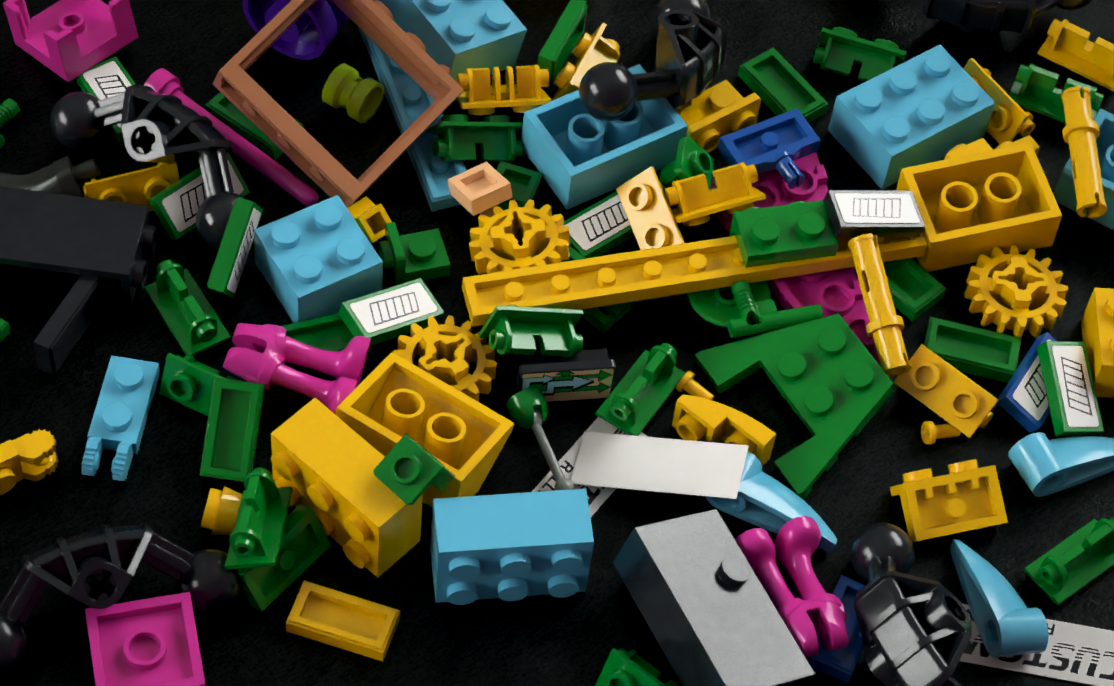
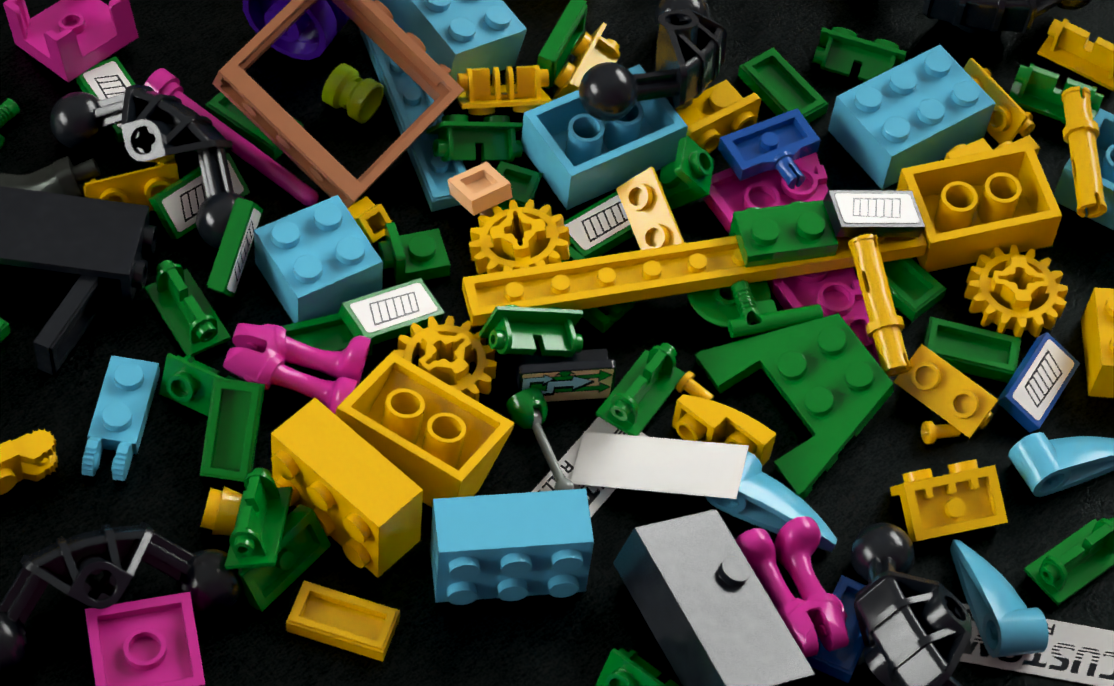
green bracket [373,434,455,505] -> none
yellow hinge [665,162,766,226] -> none
tile [1037,341,1104,437] -> none

